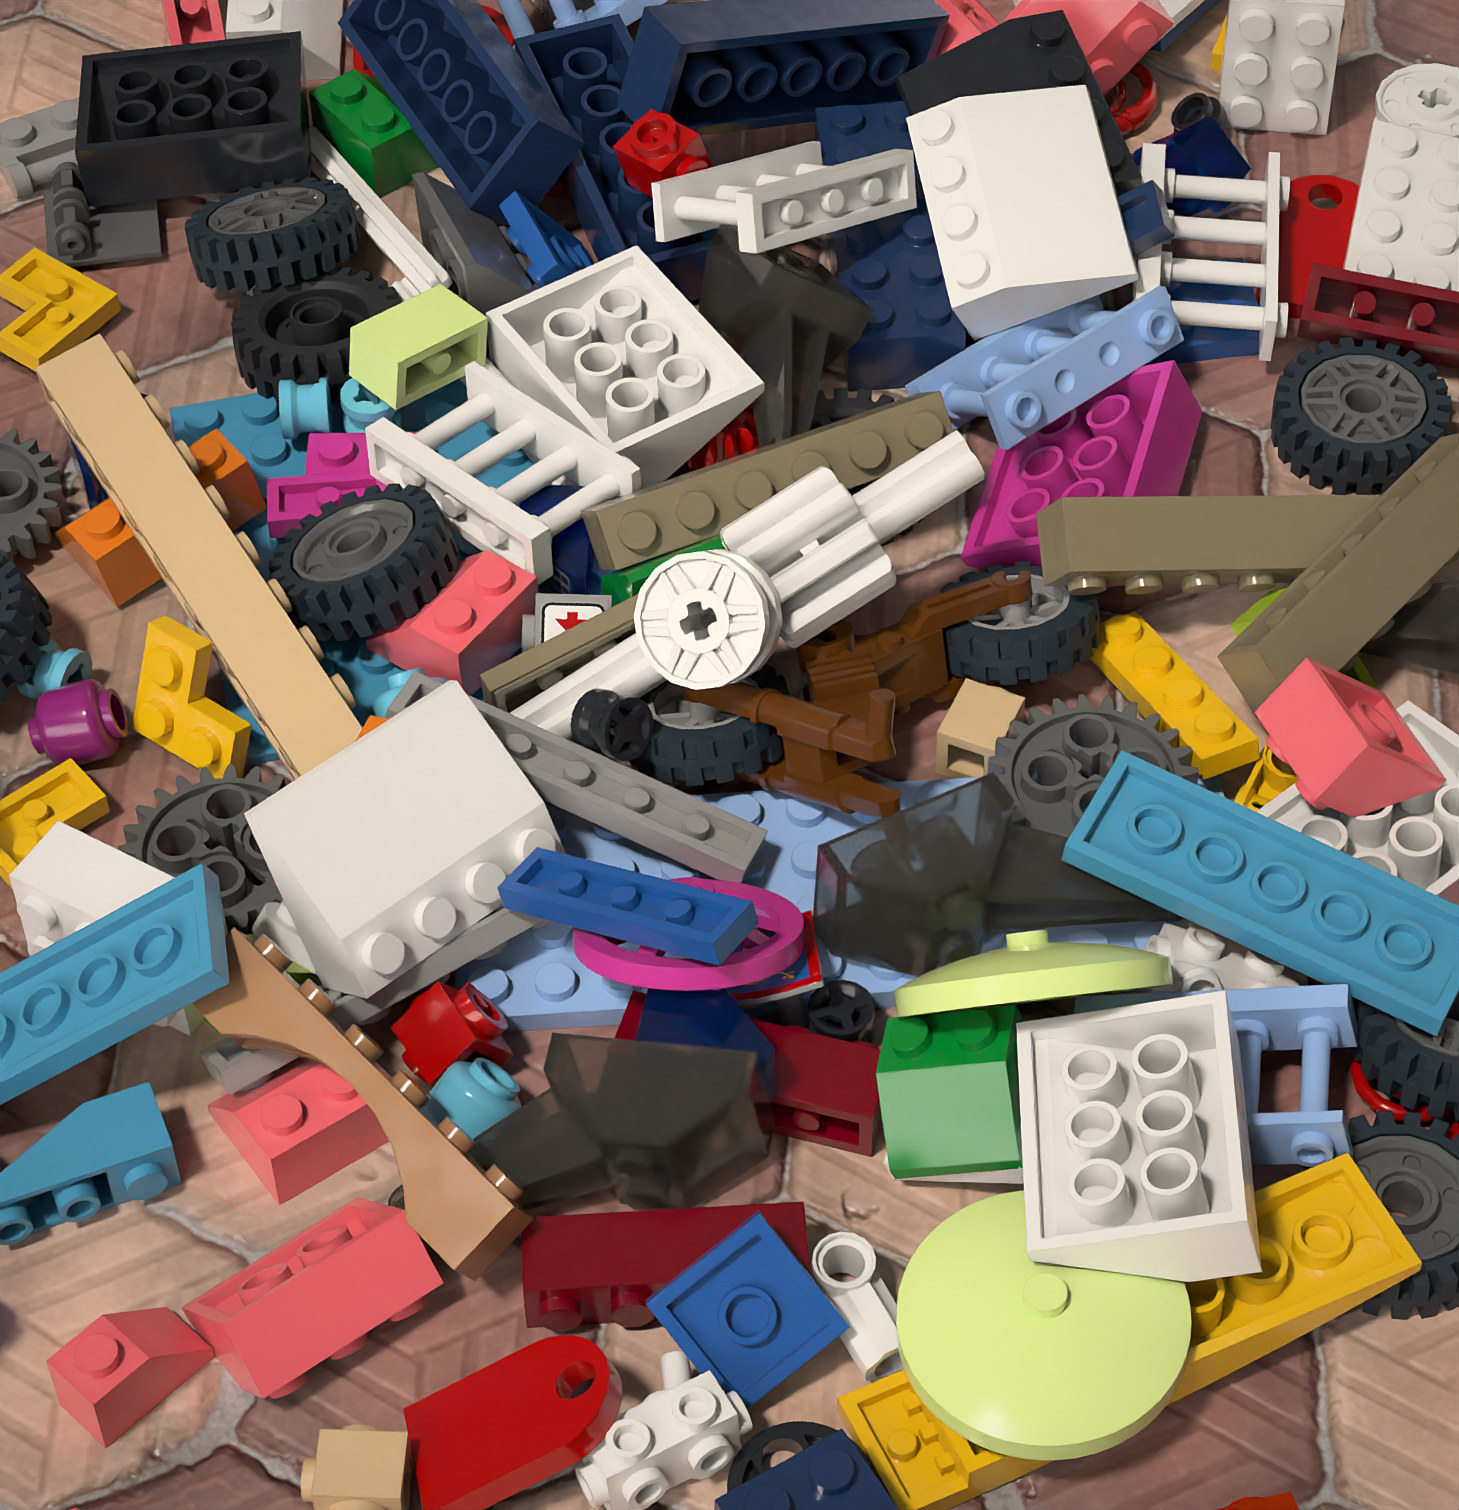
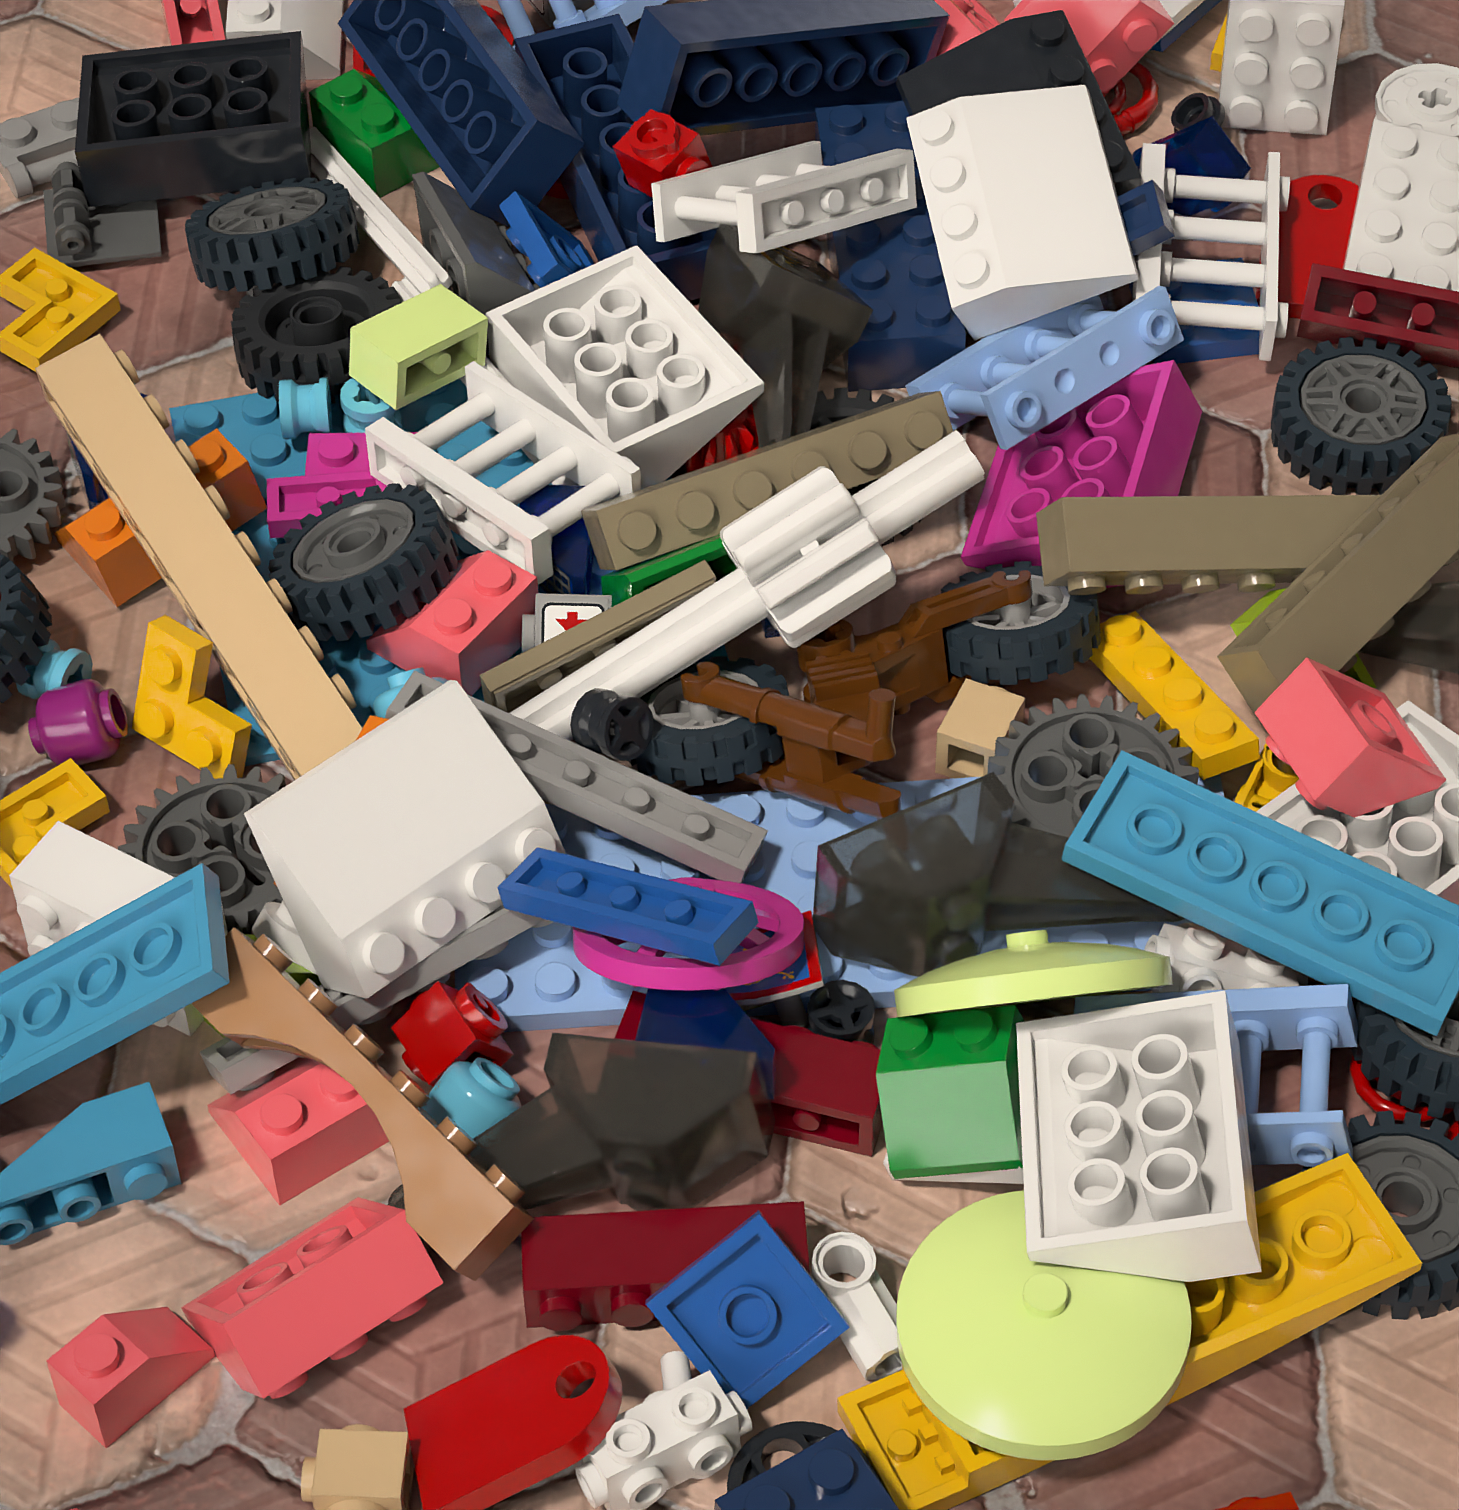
white wheel [634,549,783,690] -> none

